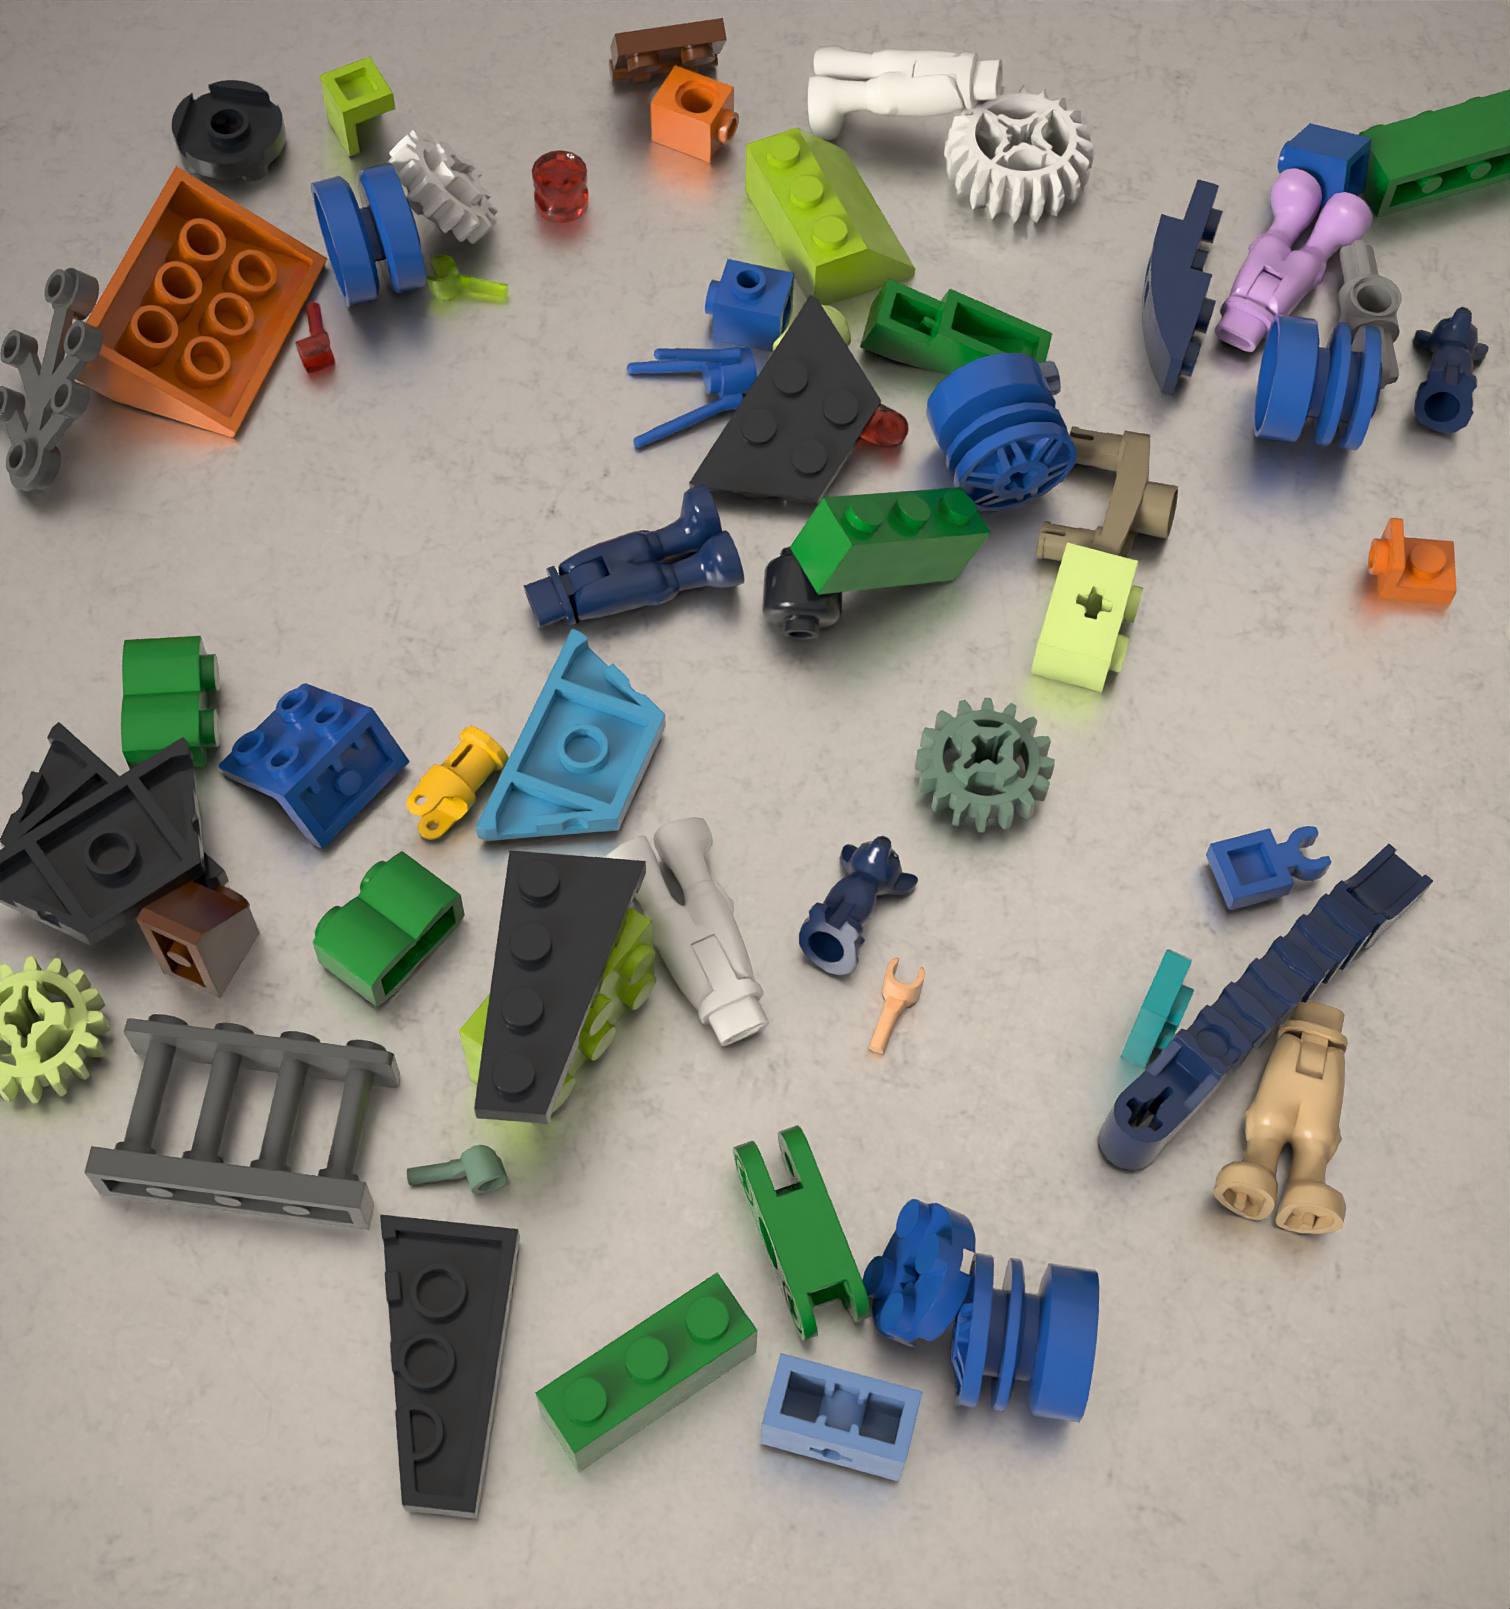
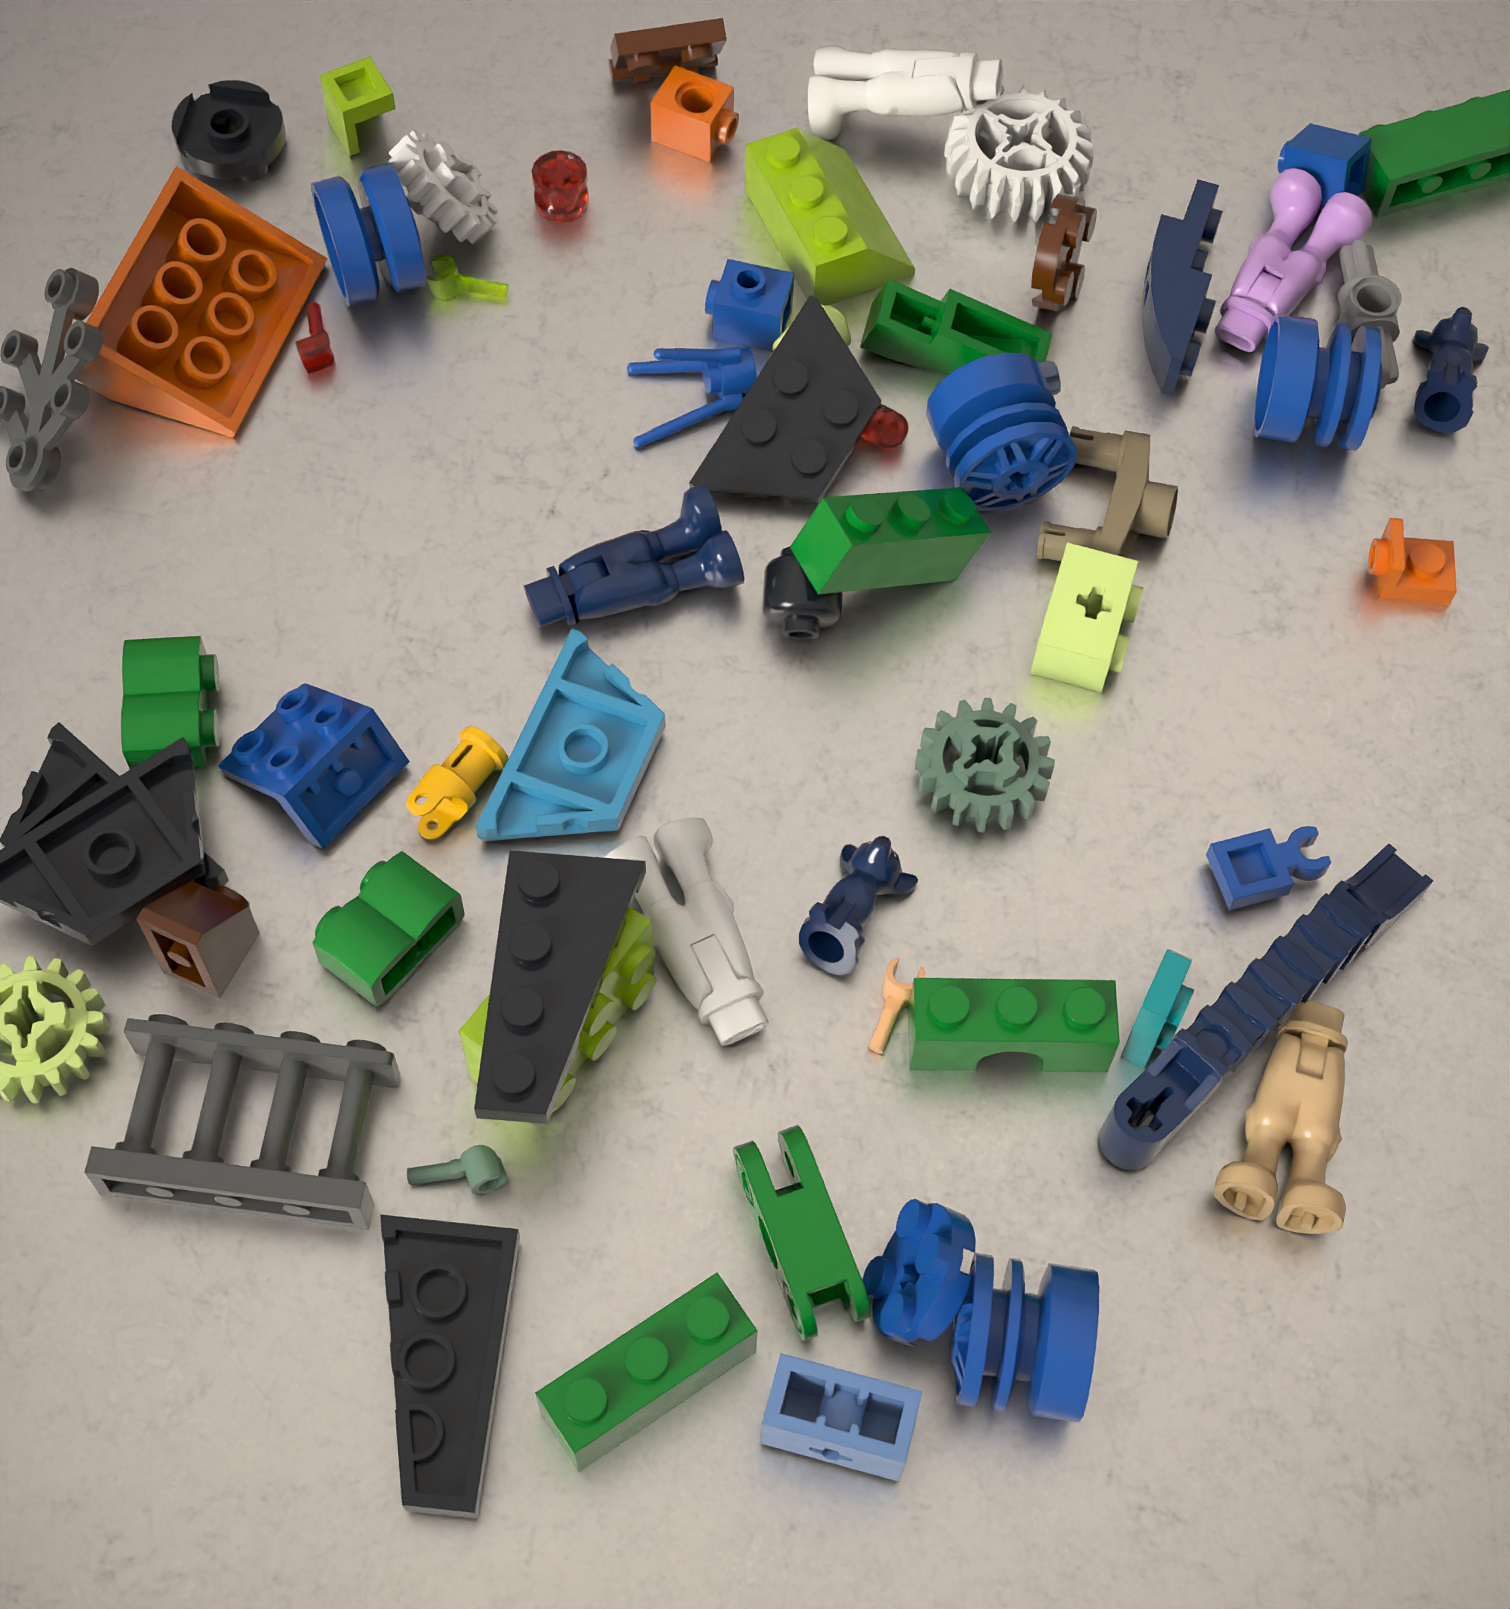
none -> green arch [908,978,1120,1072]
none -> reddish brown plate [1031,192,1097,312]

